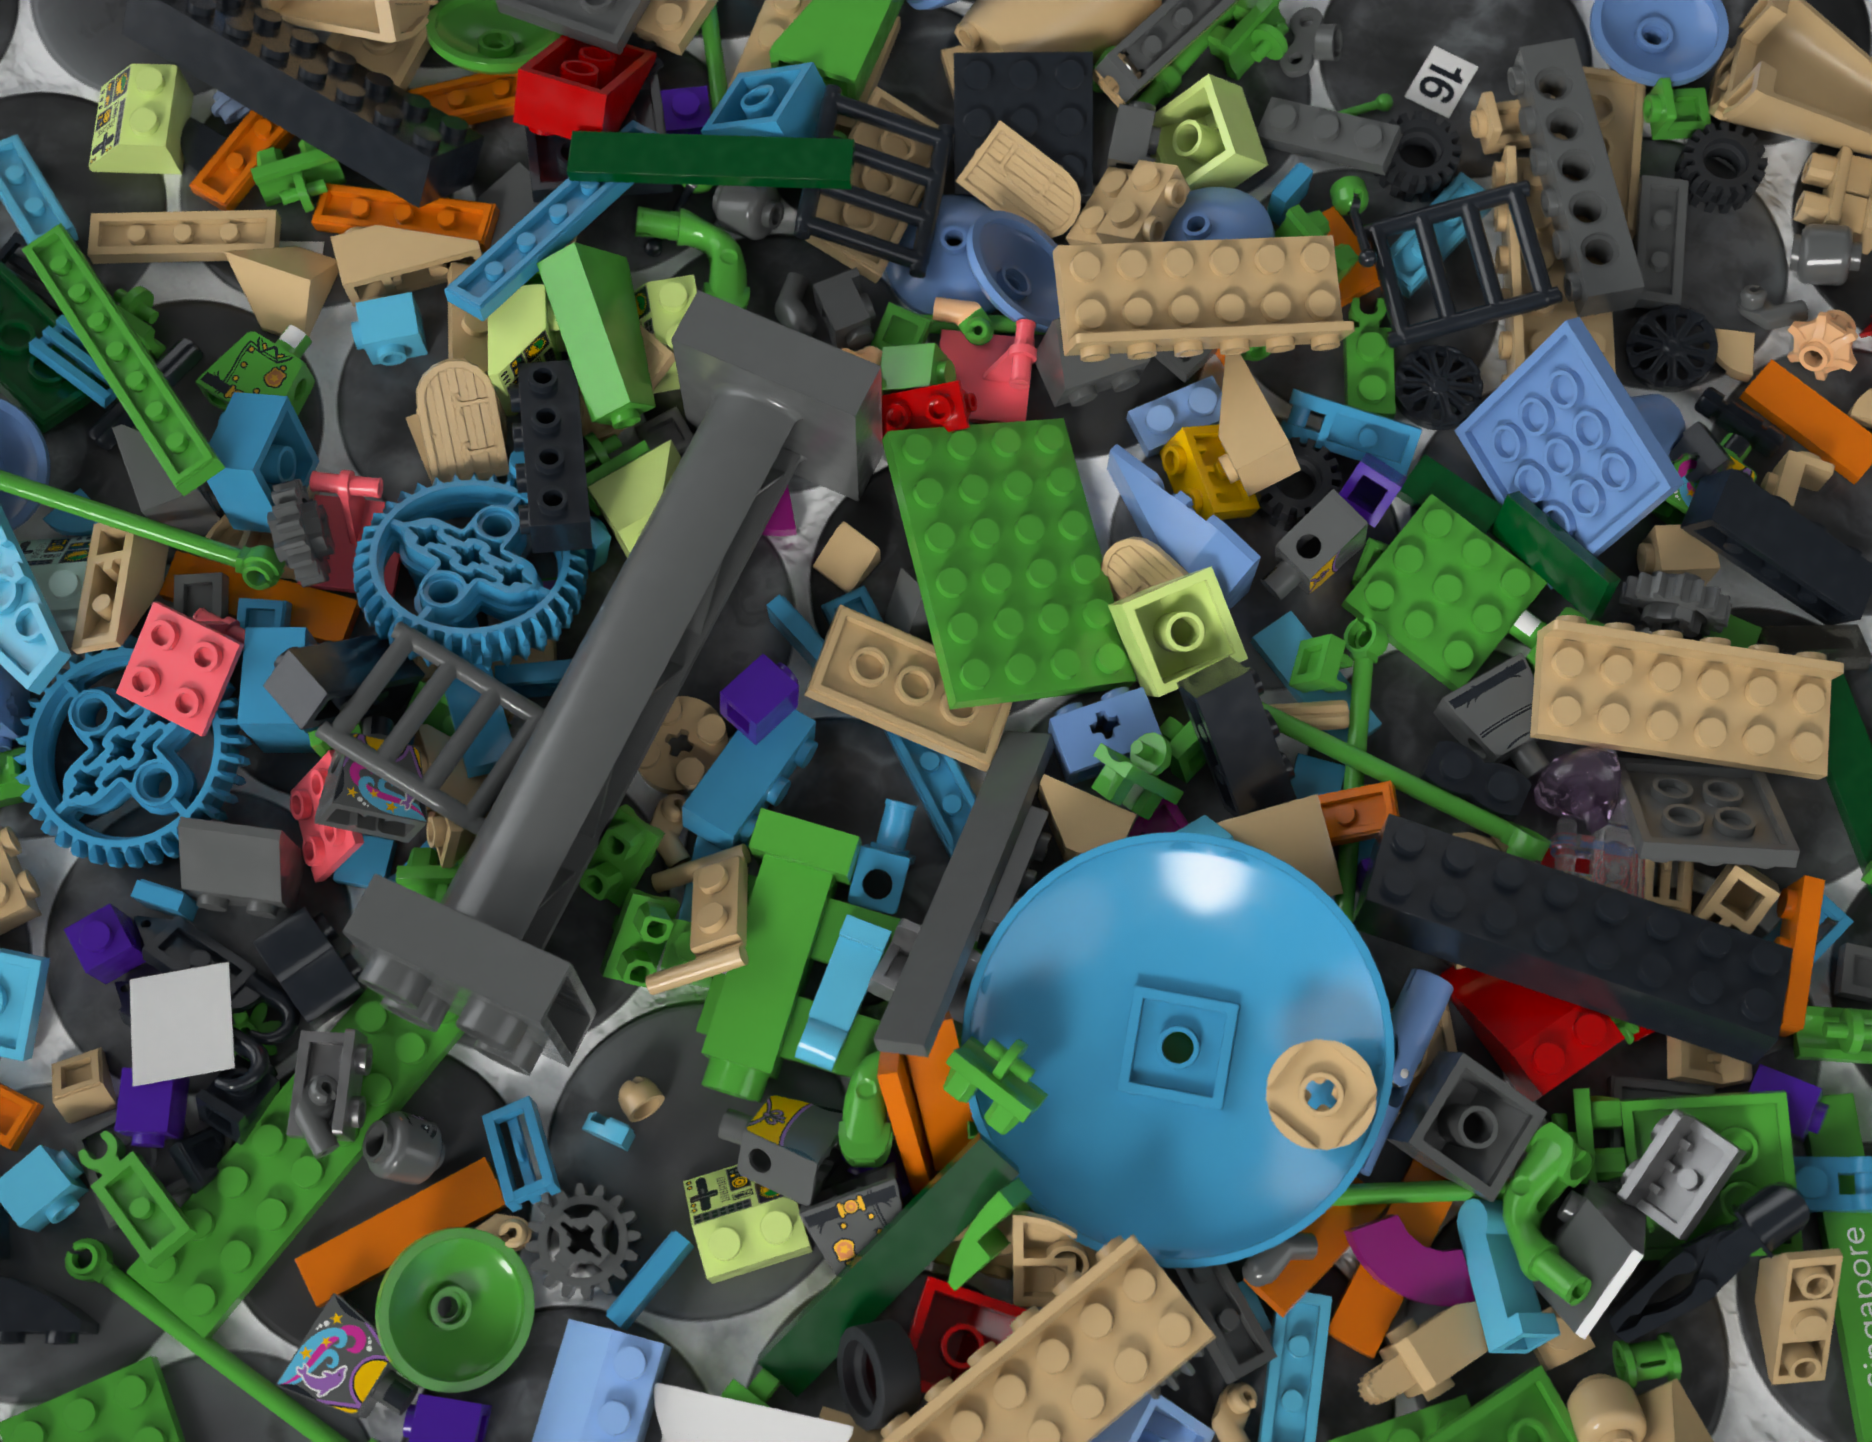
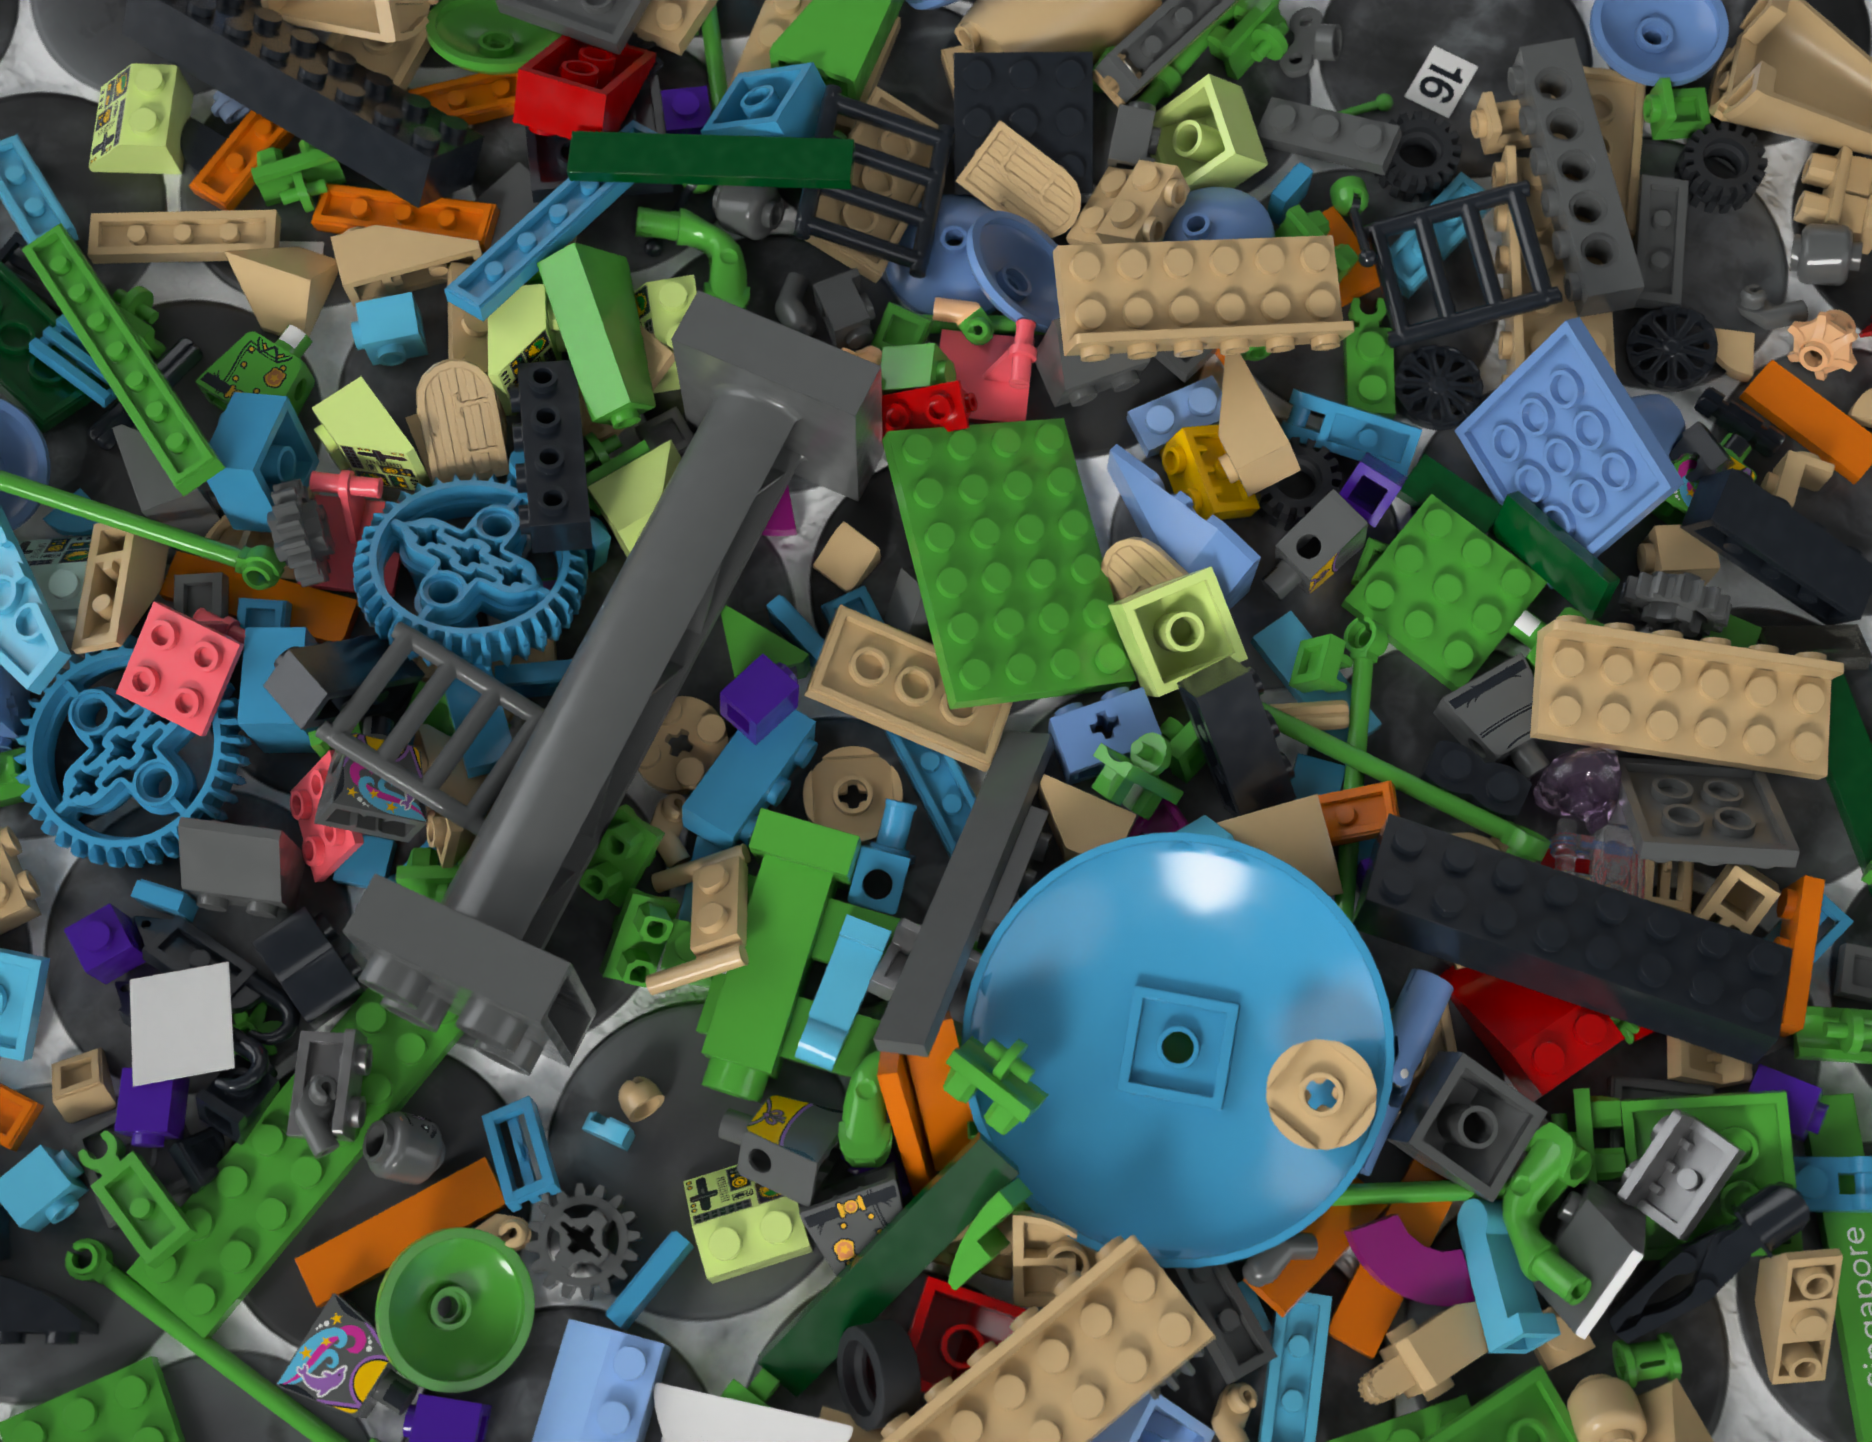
none -> yellowish green slope [312,376,432,490]
none -> bright green slope [721,605,811,680]
none -> tan plate [803,746,903,845]

